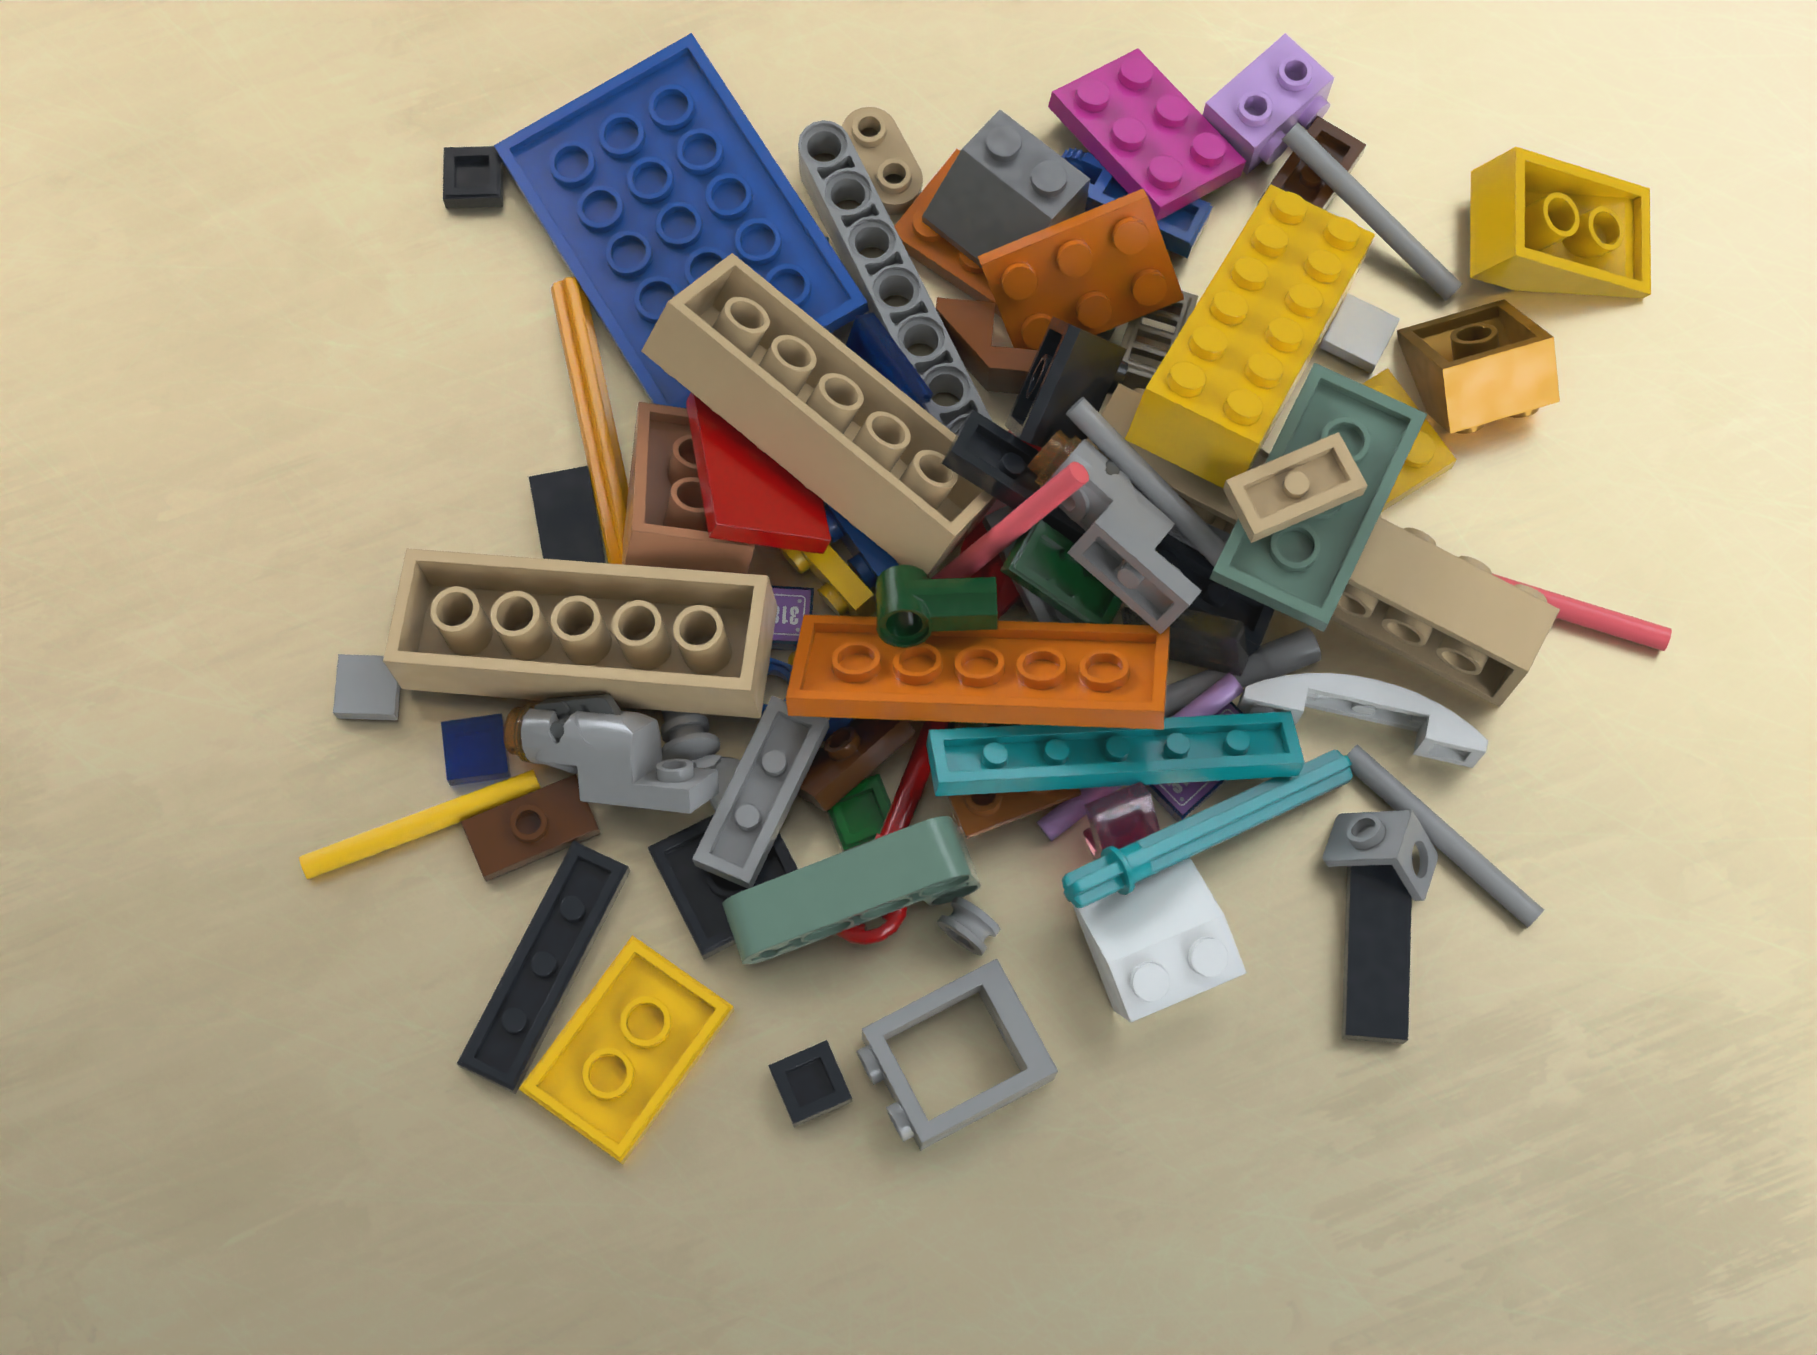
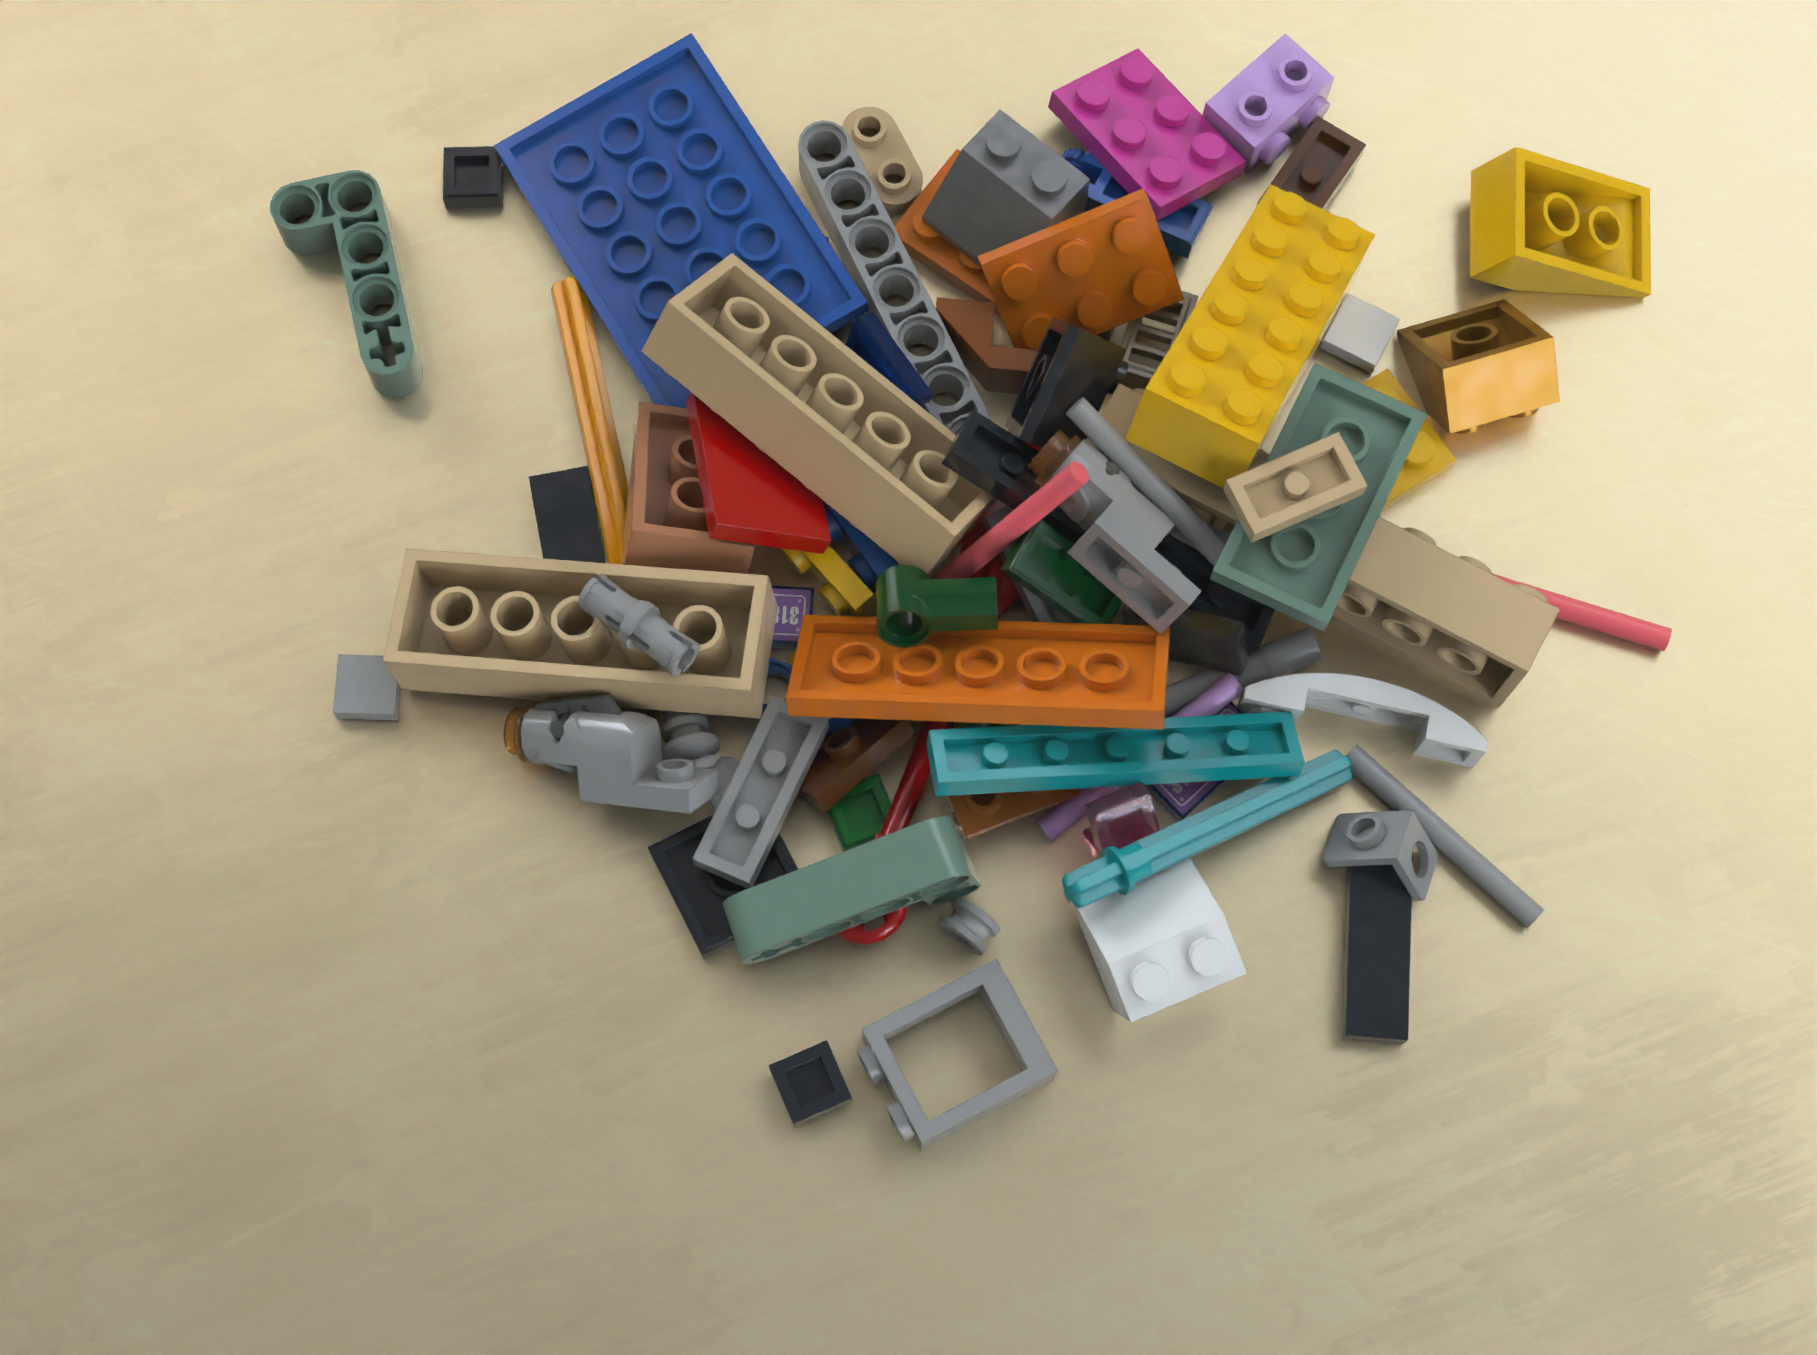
yellow bar [299,769,541,880] -> none
clear blue tile [441,713,511,786] -> none
black tile [457,841,630,1094] -> none
reddish brown plate [461,774,601,882] -> none
yellow tile [519,935,735,1165] -> none
light grey piece [1281,123,1462,301] -> none
none -> sand green beam [270,170,423,398]
none -> light grey pin [578,574,700,677]

